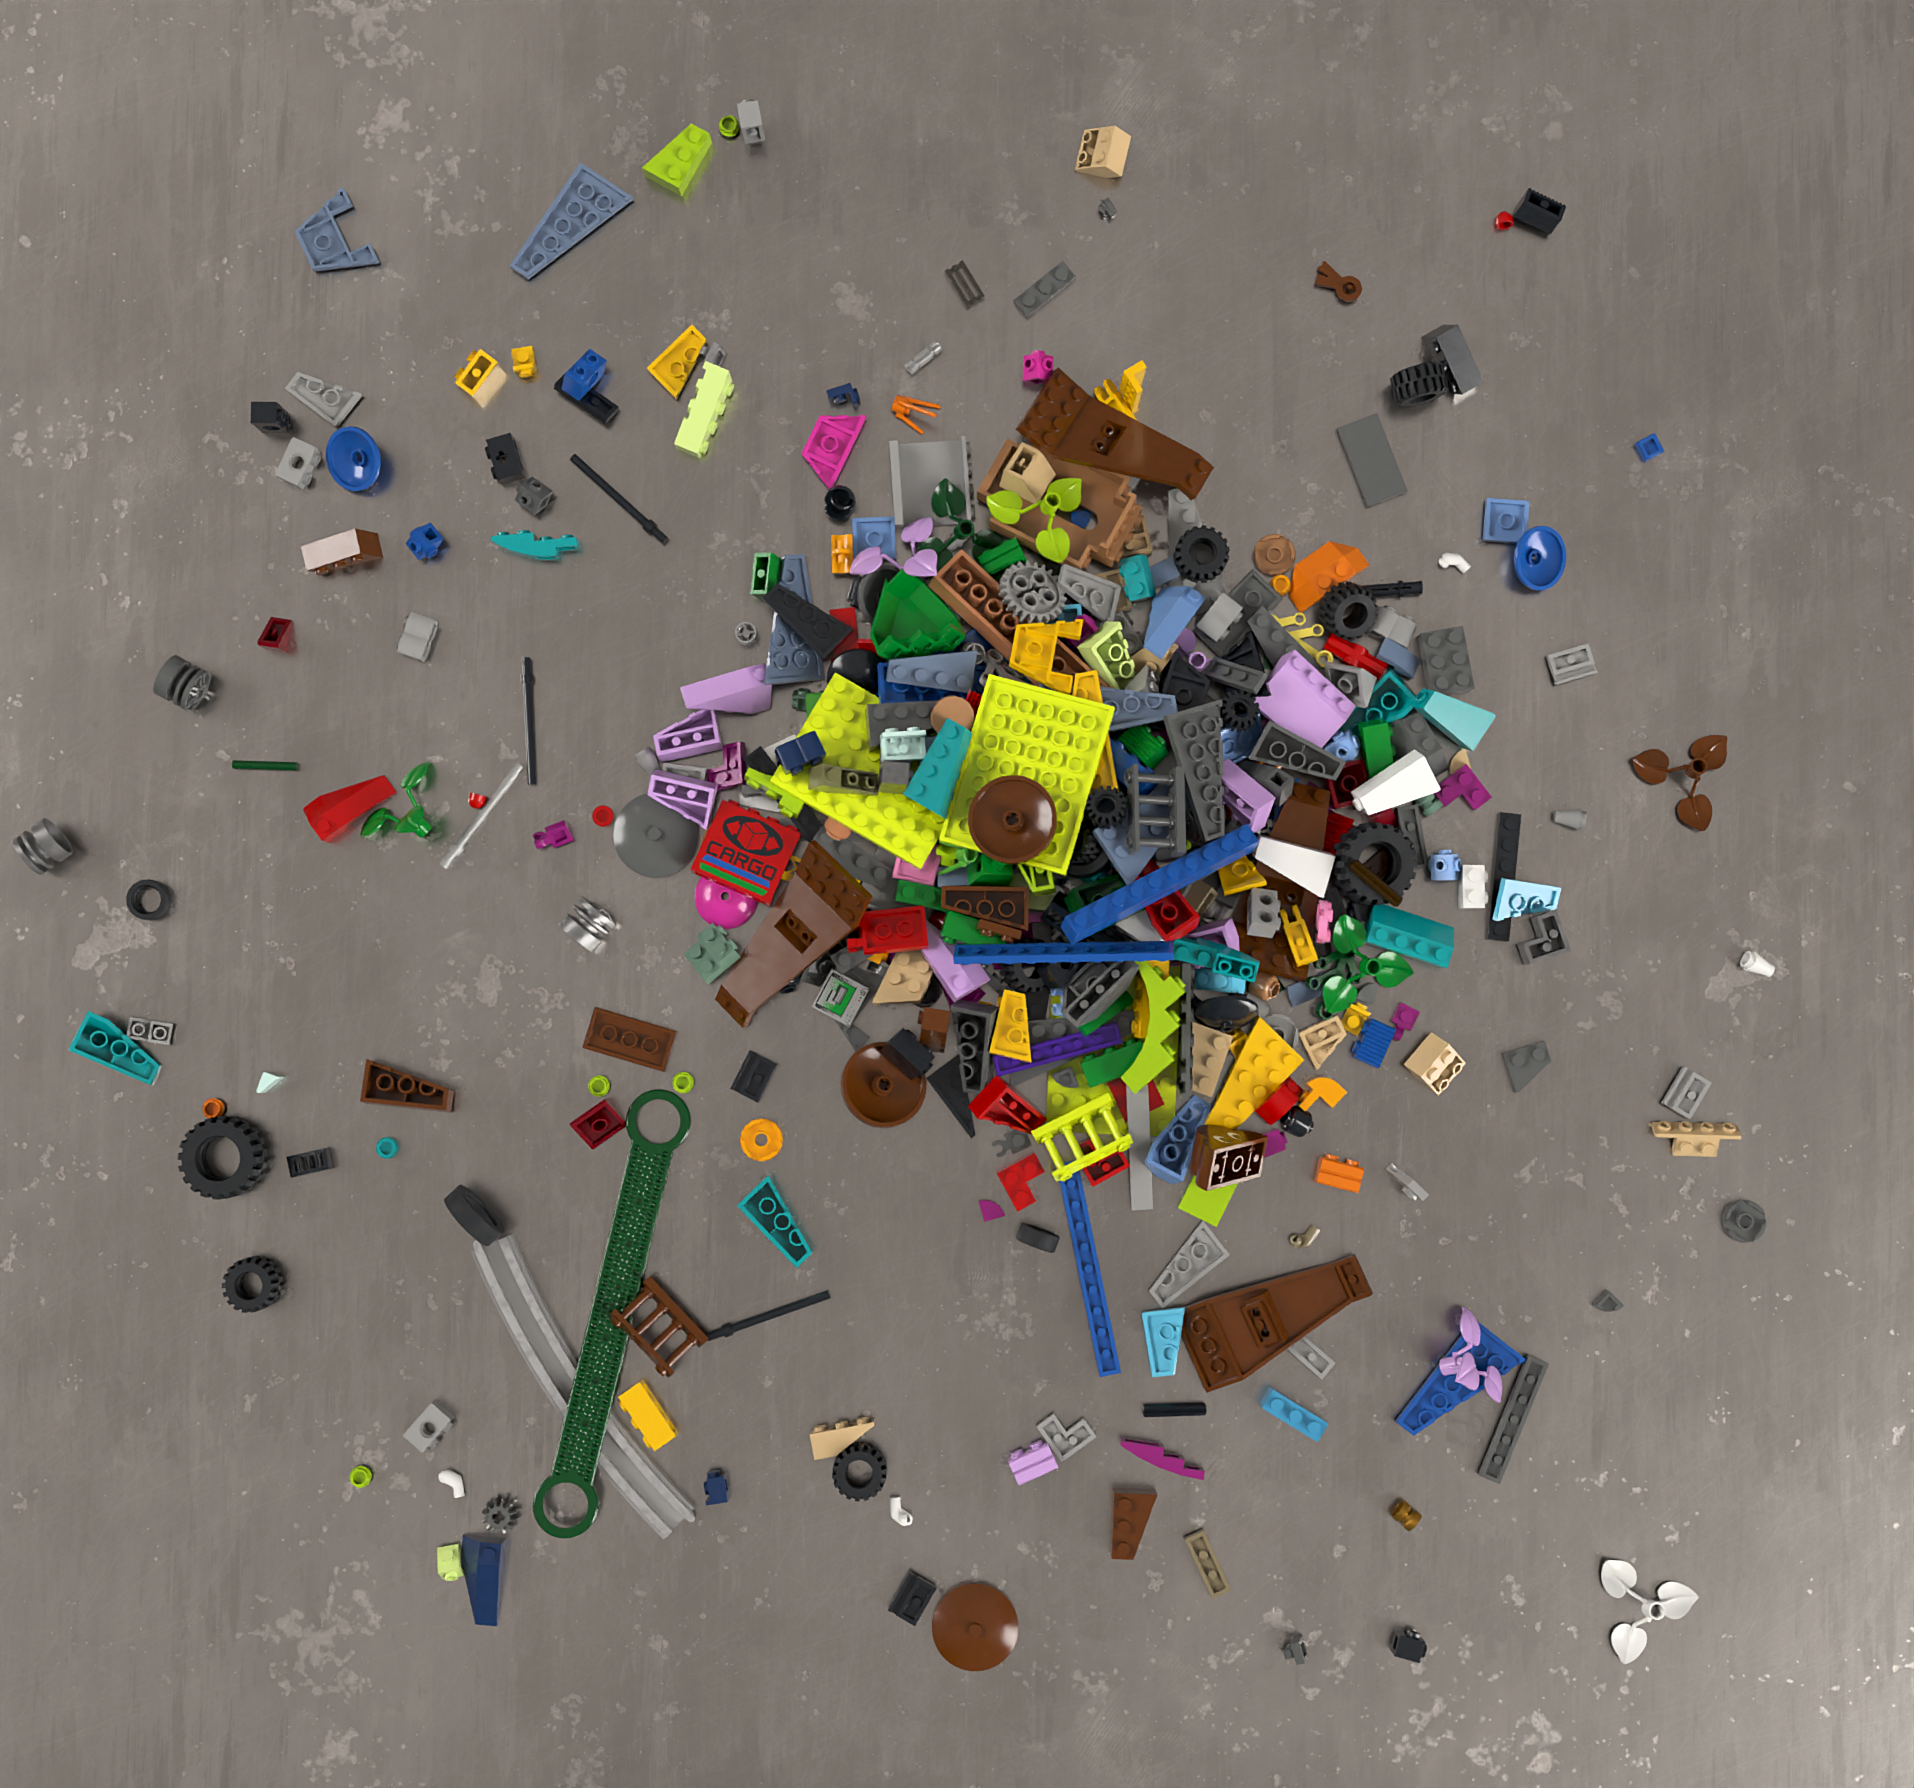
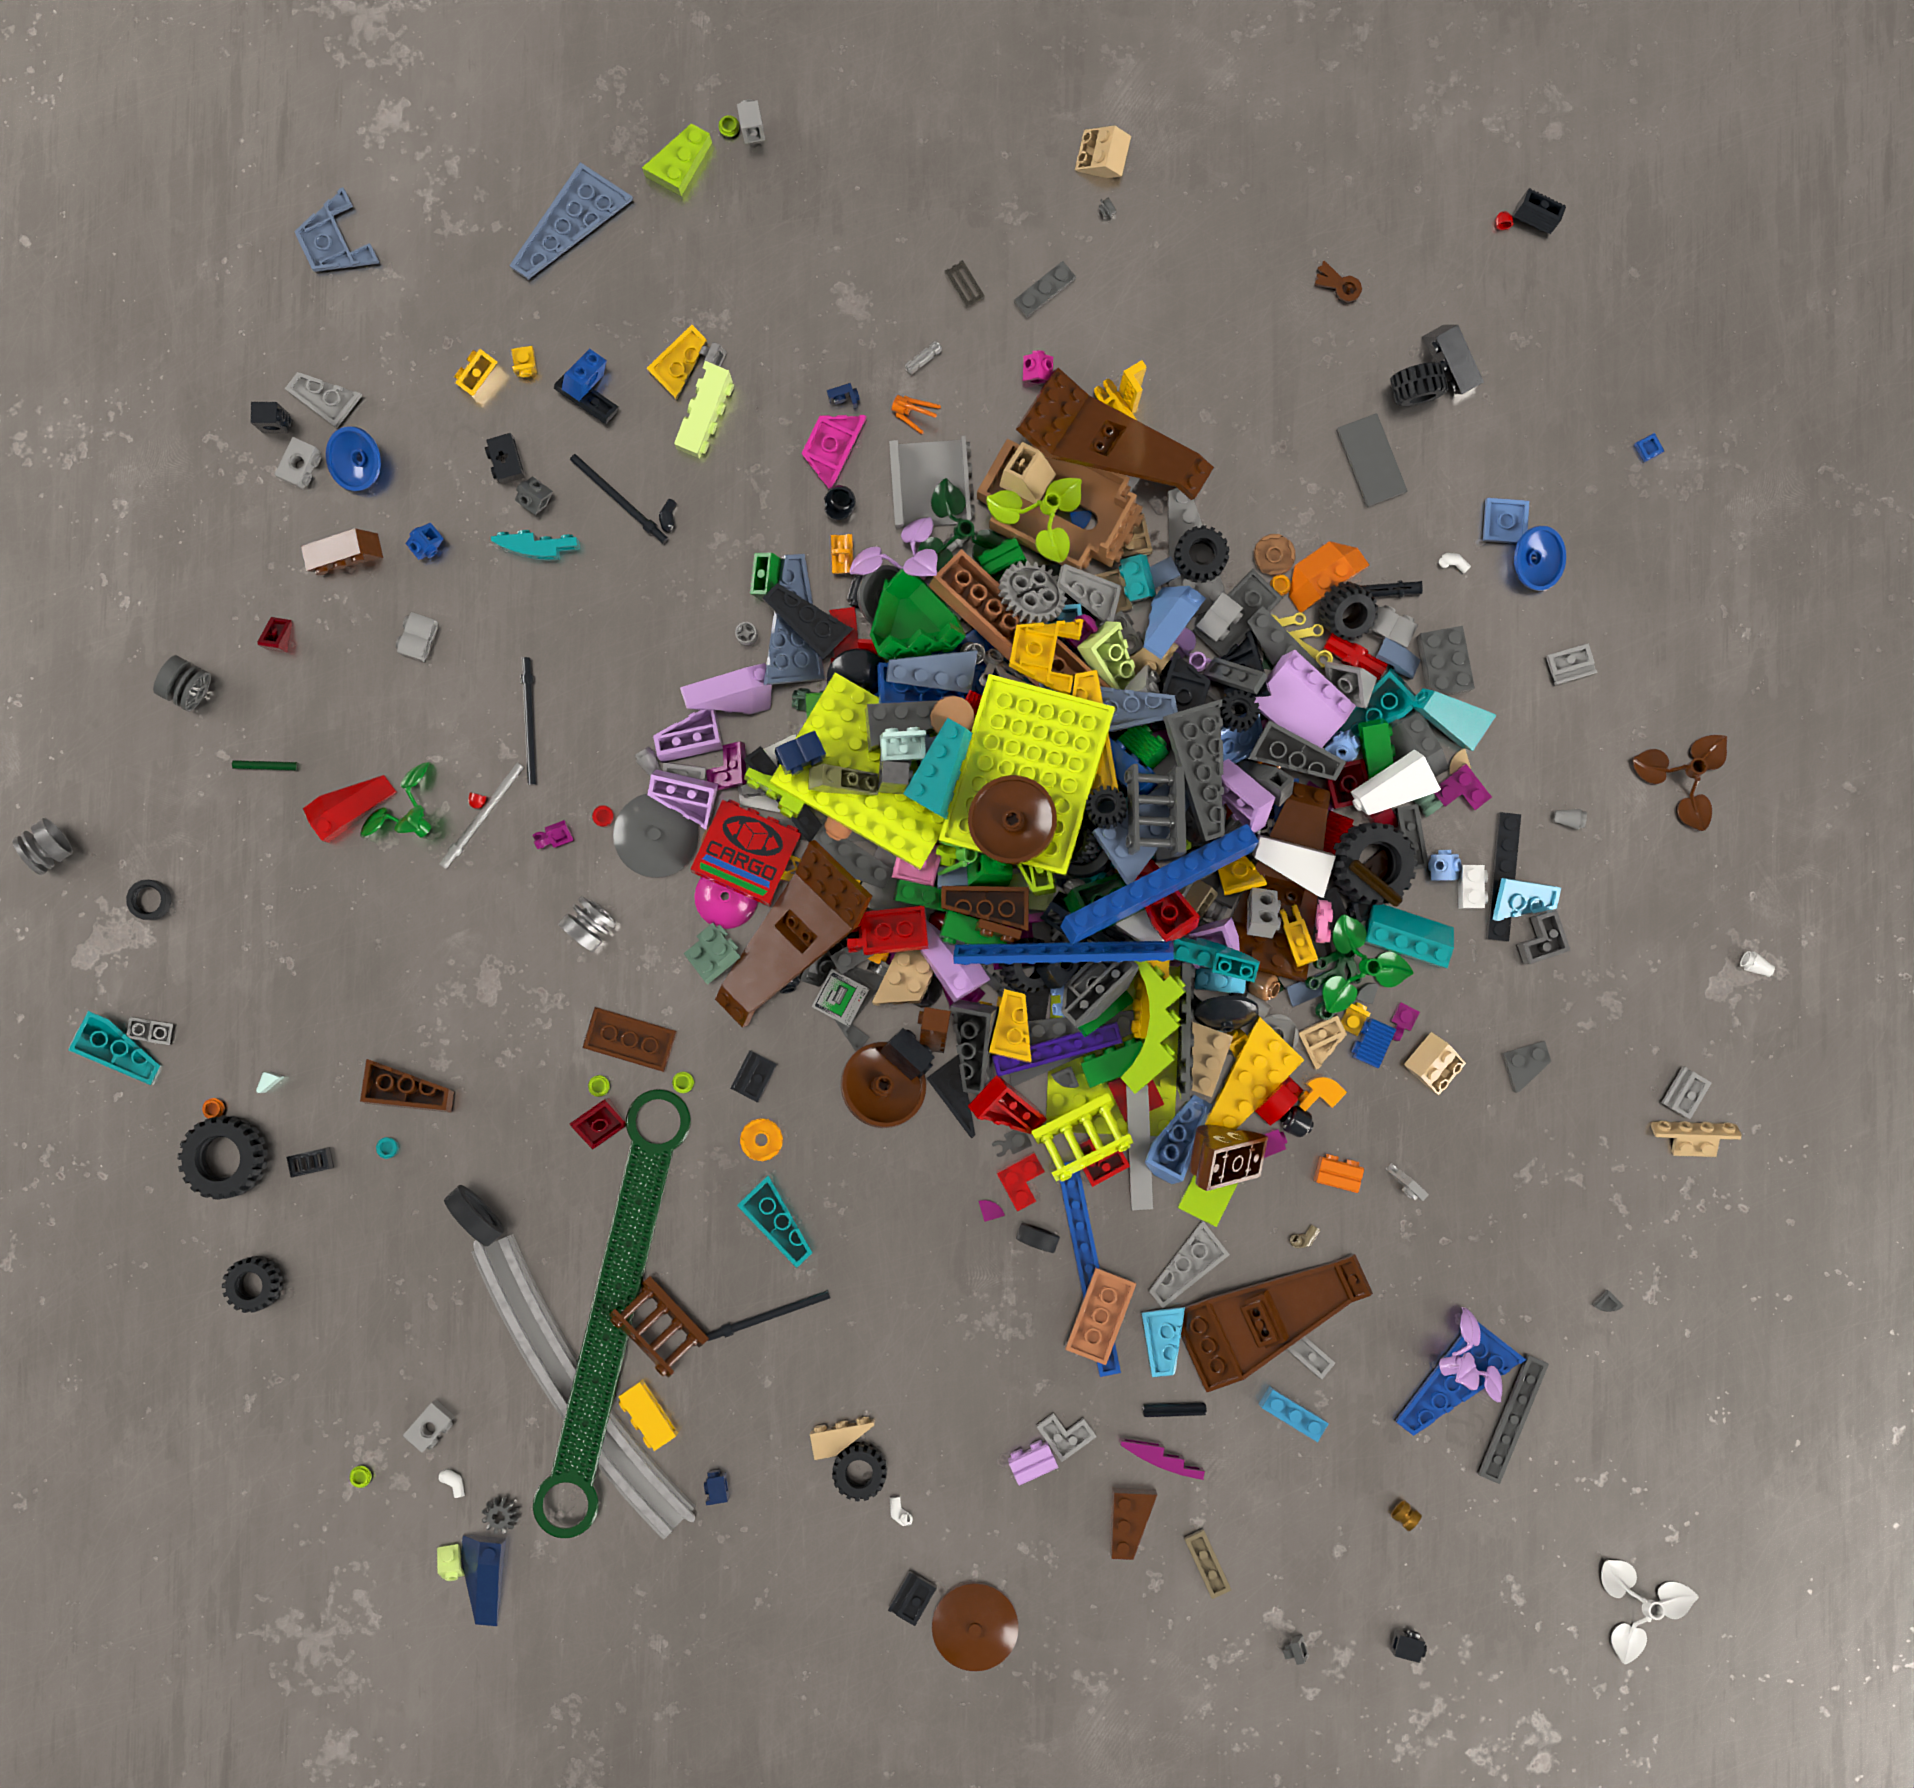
medium blue plate [852,516,896,560] -> none
dark grey tile [1722,1200,1766,1243] -> none
none -> black arm [659,499,677,532]
none -> nougat plate [1065,1267,1136,1365]

